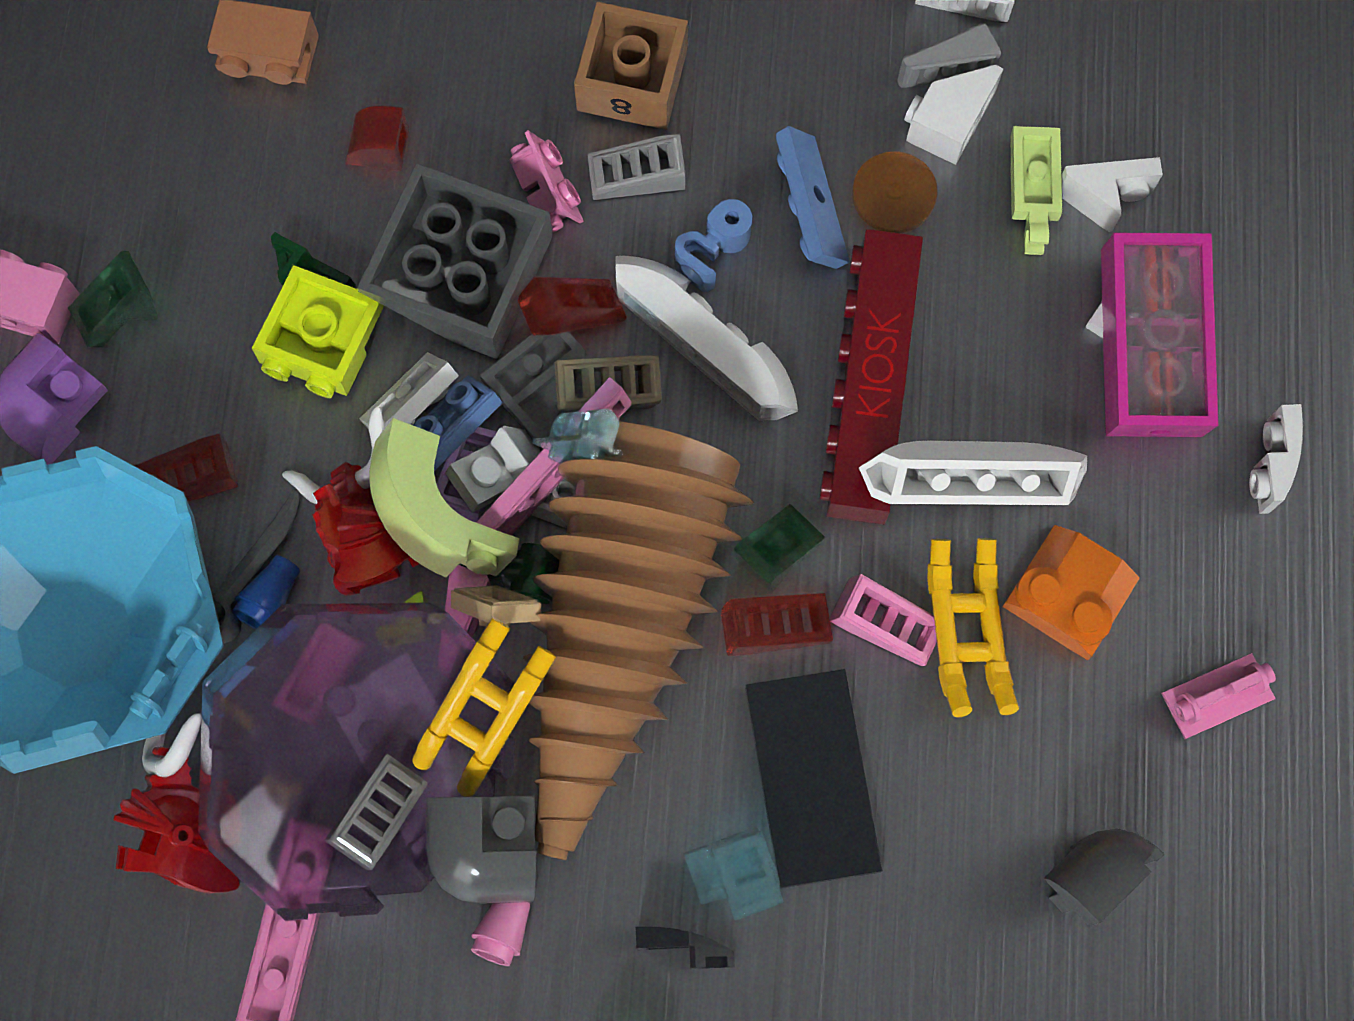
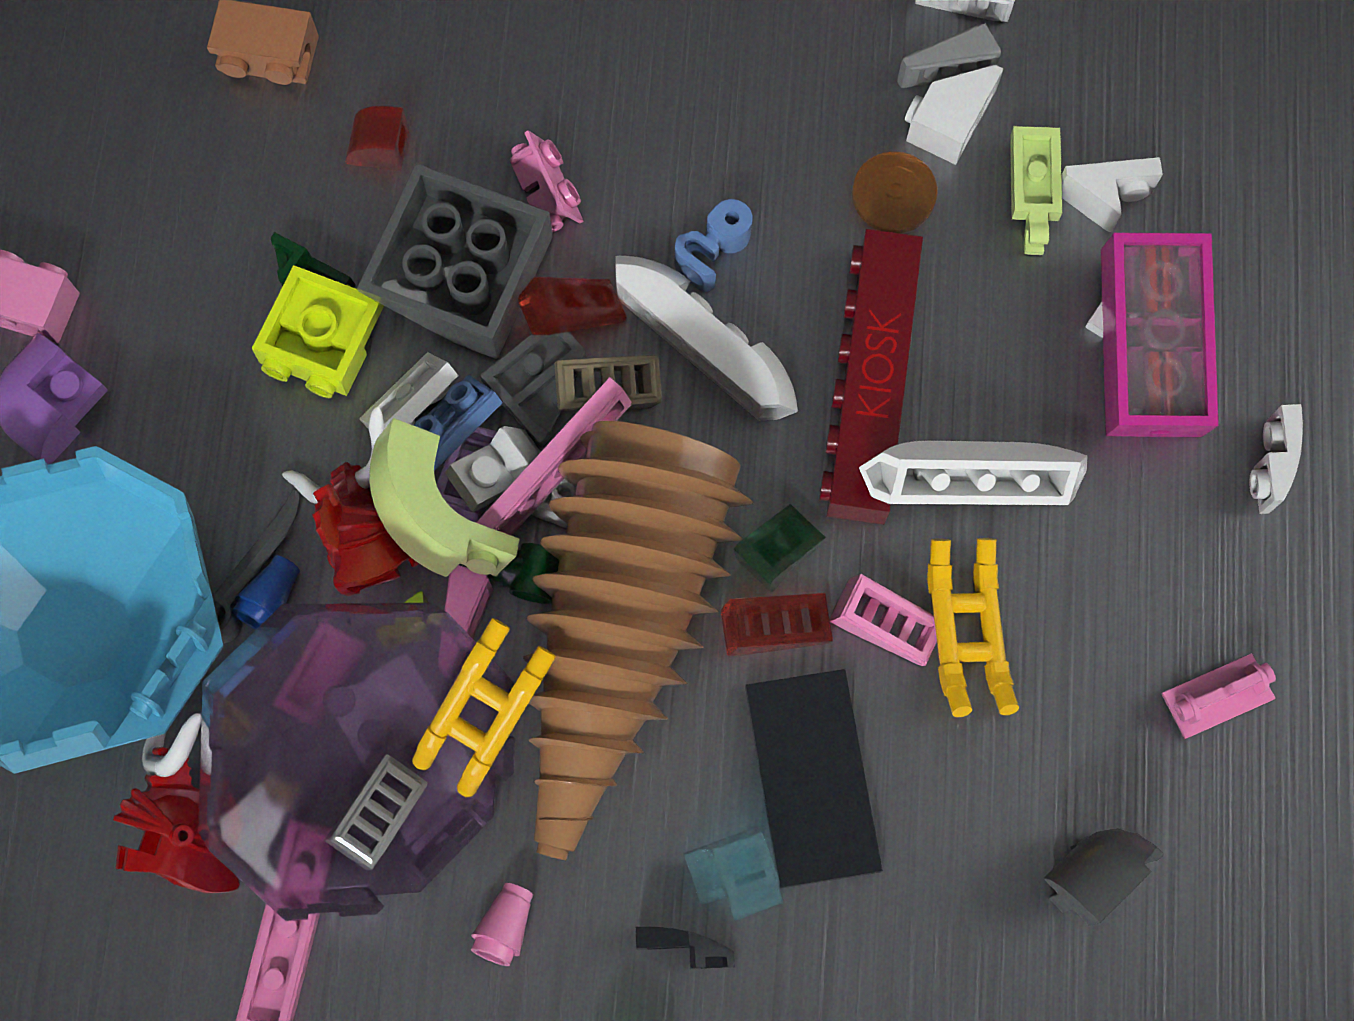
clear green slope [68,251,158,347] -> none
clear red slope [134,433,238,501] -> none
dark grey brick [426,796,536,904] -> none
tan plate [451,585,541,627] -> none
clear light blue hinge [532,409,623,464] -> none
medium nougat brick [574,2,688,130] -> none
light grey slope [587,134,685,200] -> none
medium blue tile [776,126,850,269] -> none
orange slope [1002,525,1140,661] -> none

